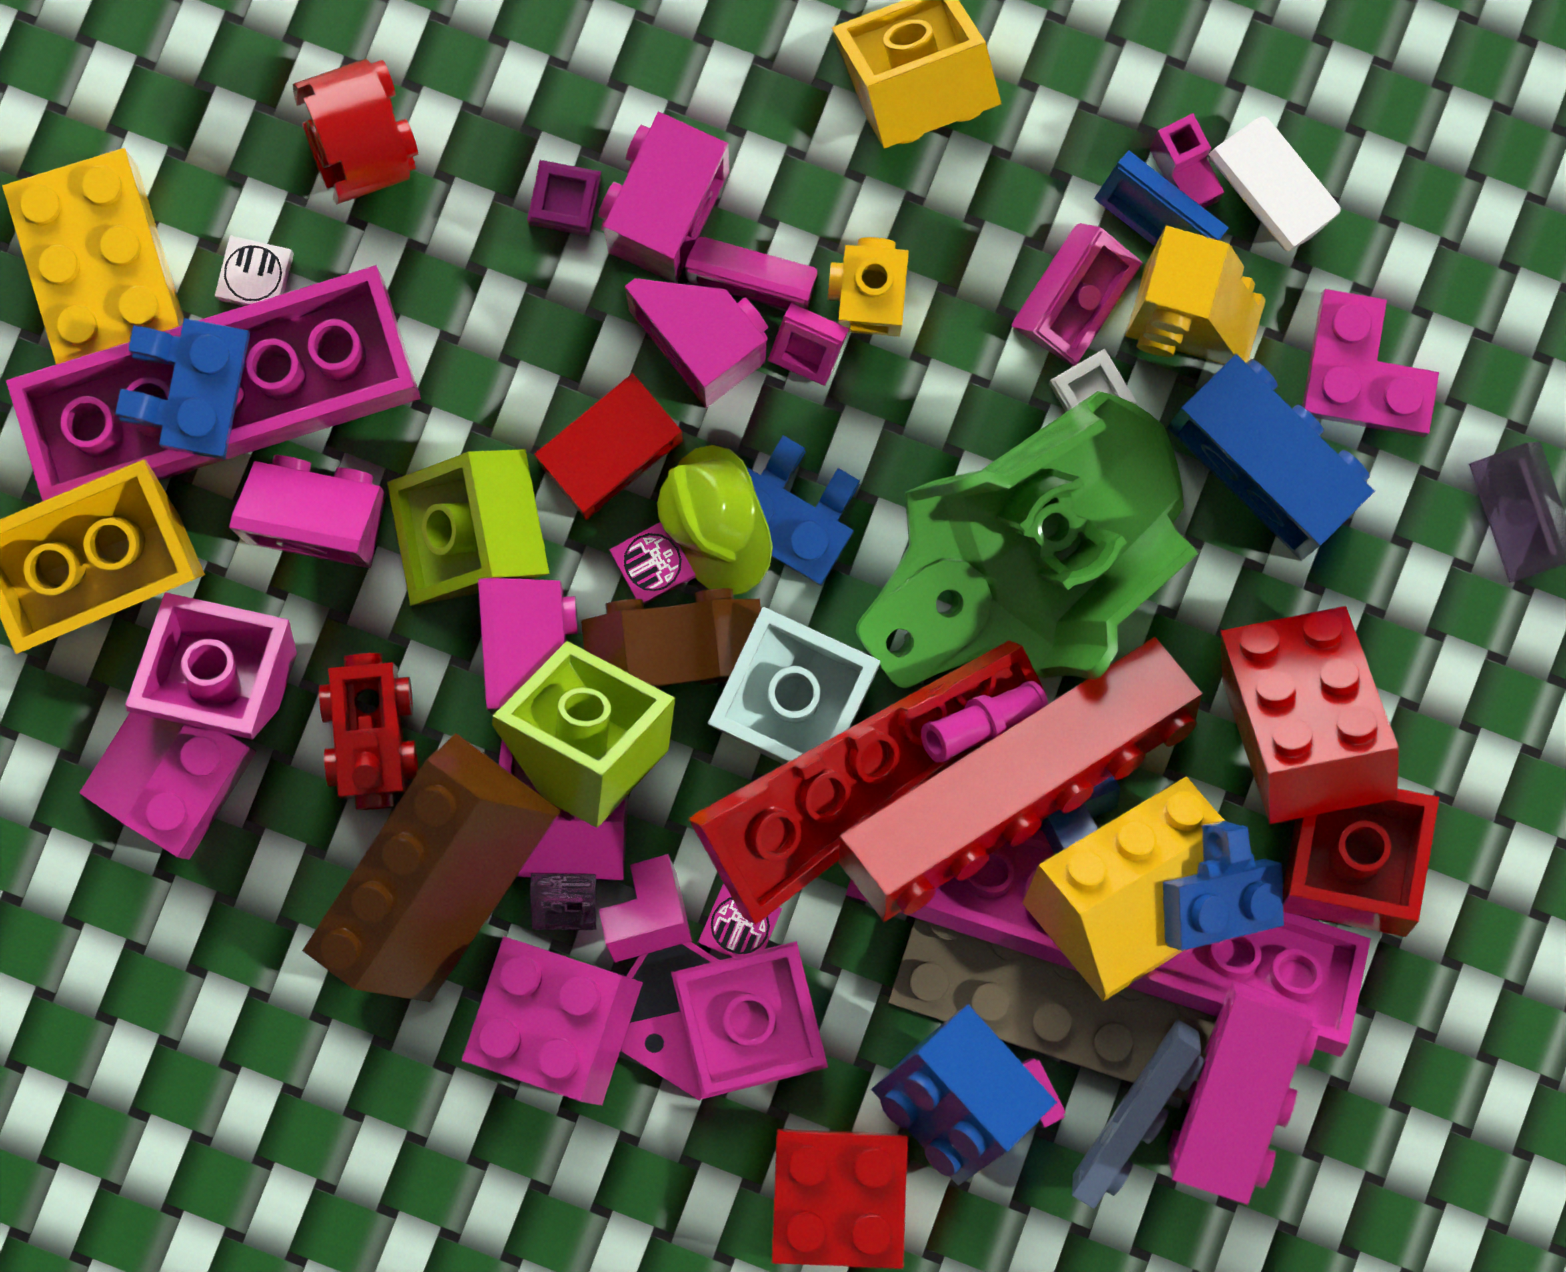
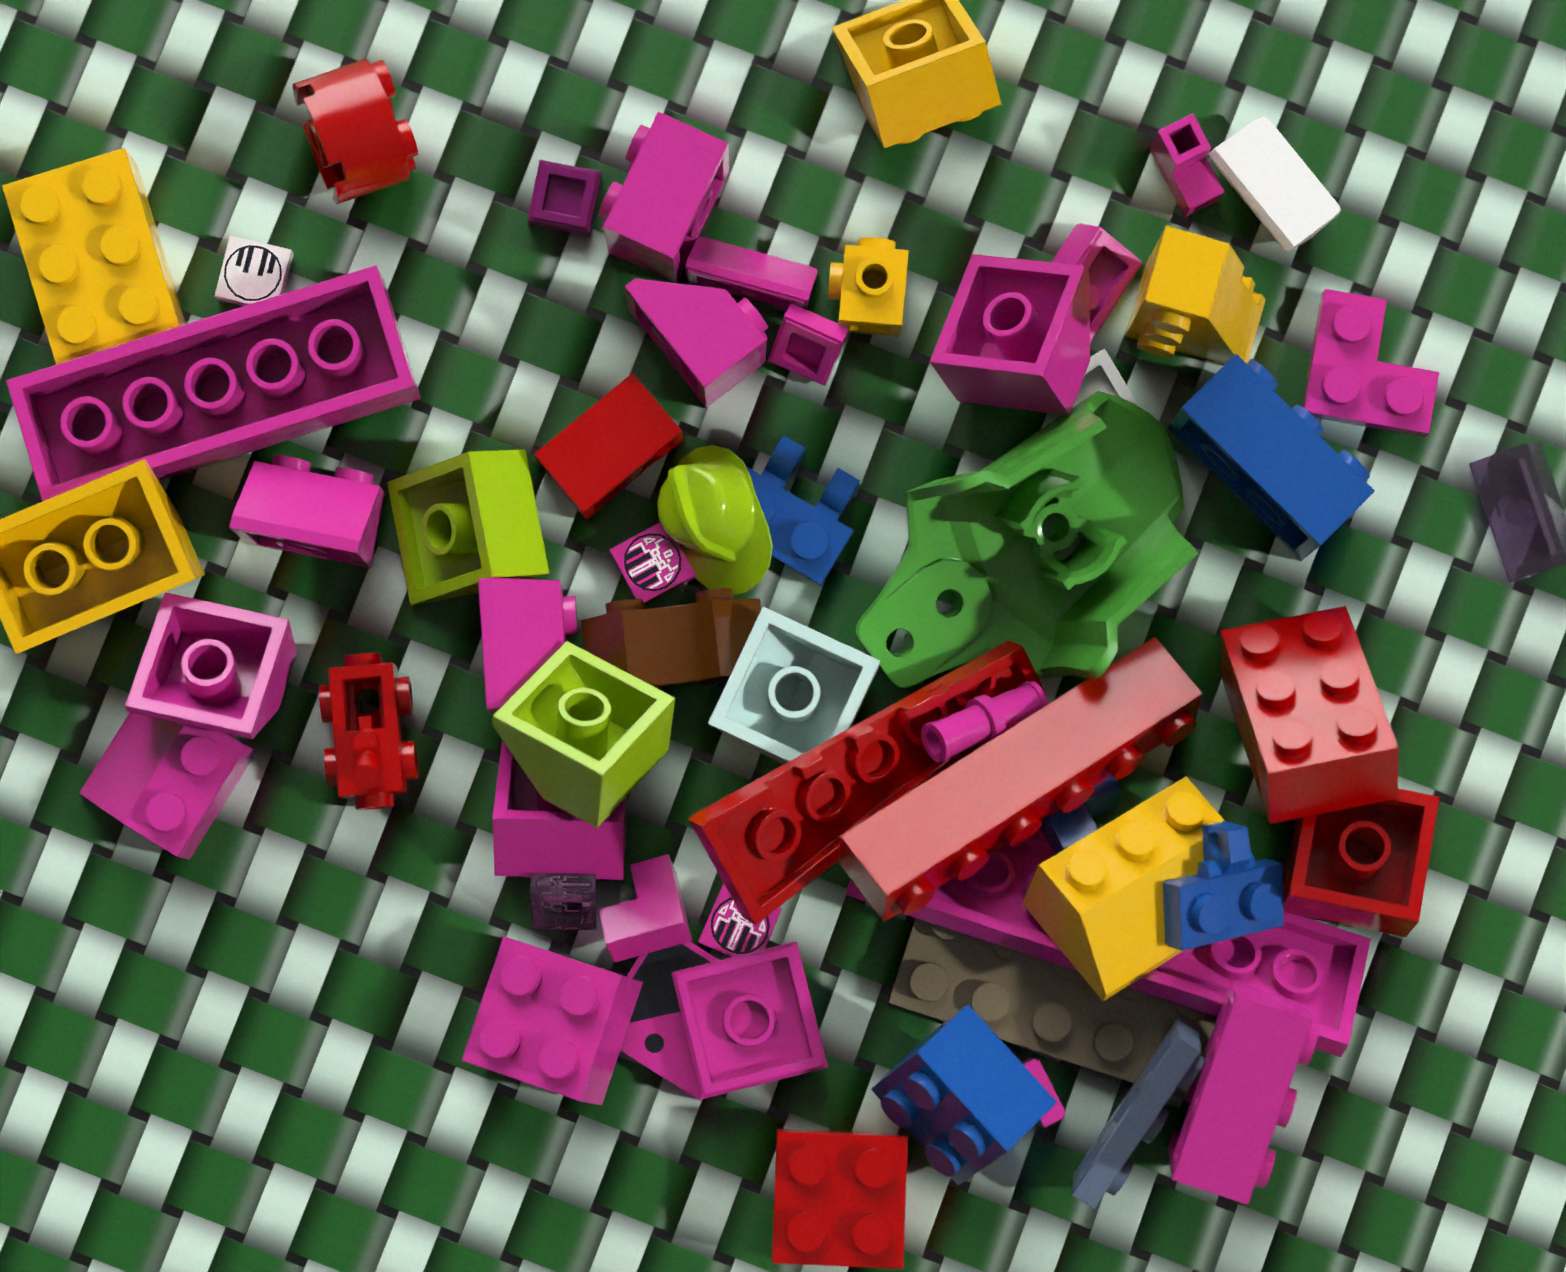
blue plate [115,318,250,460] -> none
reddish brown slope [302,733,561,1002] -> none
blue tile [1094,150,1229,246] -> none
none -> dark pink slope [930,254,1090,416]

